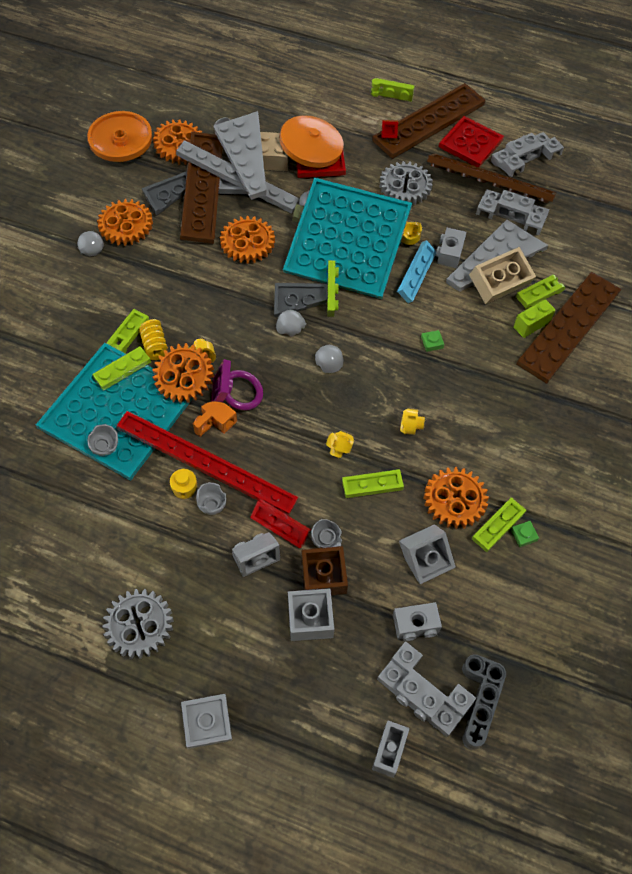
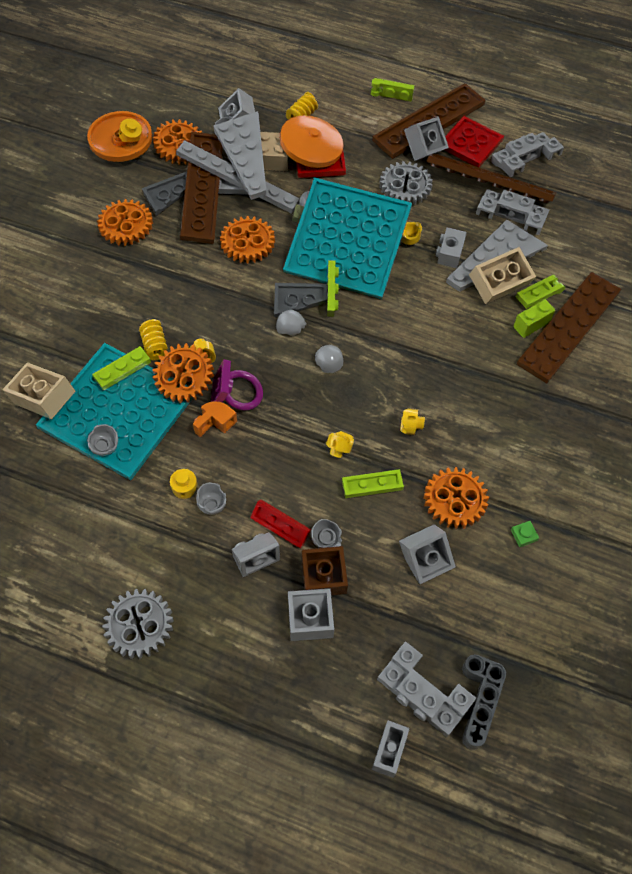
light grey hair [77,231,104,256] -> none
lime plate [106,309,149,353] -> none
red plate [117,411,298,516] -> none
light grey plate [181,694,232,749] -> none
red tile [381,120,398,138] -> none
light grey brick [393,602,442,641] -> none
medium azure plate [397,240,436,303] -> none
bright green plate [421,330,444,352] -> none
lime plate [472,497,527,552] -> none
none -> tan brick [3,363,75,419]
none -> yellow piece [118,119,142,142]
none -> light grey slope [218,88,255,120]
none -> yellow piece [286,92,318,120]
none -> light grey slope [404,116,449,161]

